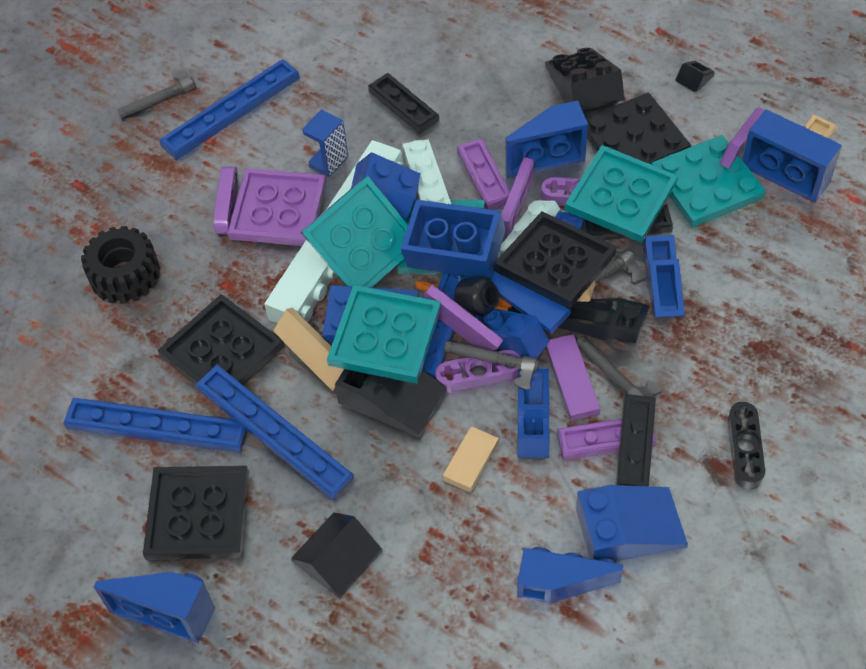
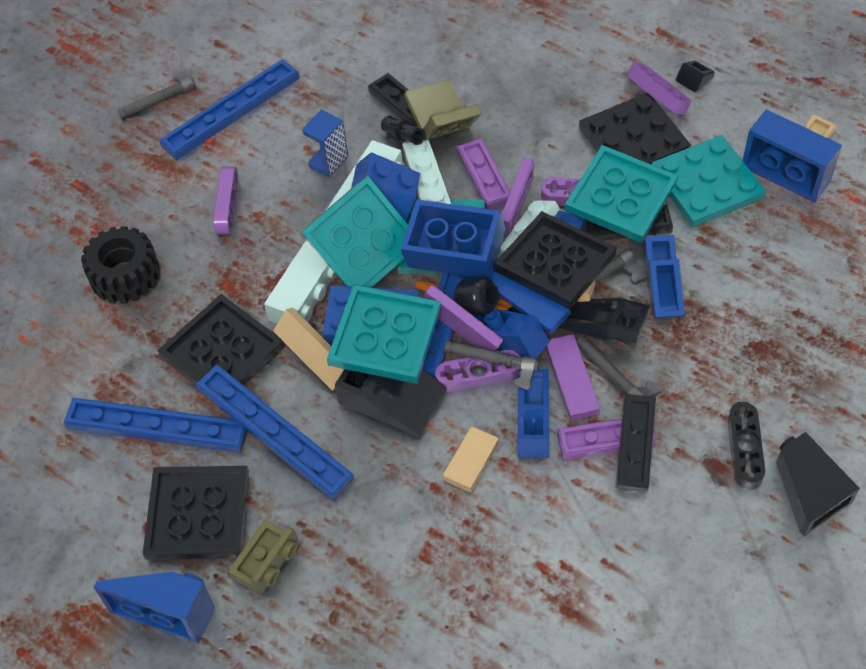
medium lavender plate [227,168,327,246] -> none
black slope [291,512,382,599] -> none
blue slope [505,101,588,178] -> none
blue slope [517,547,624,603] -> none
black slope [545,48,625,111] -> none
blue slope [576,485,688,562] -> none
medium lavender tile [720,107,765,169] -> none
none -> olive bracket [227,519,298,595]
none -> black pin [381,116,425,145]
none -> olive bracket [404,80,482,141]
none -> medium lavender beam [627,61,691,115]
none -> black slope [776,432,860,536]

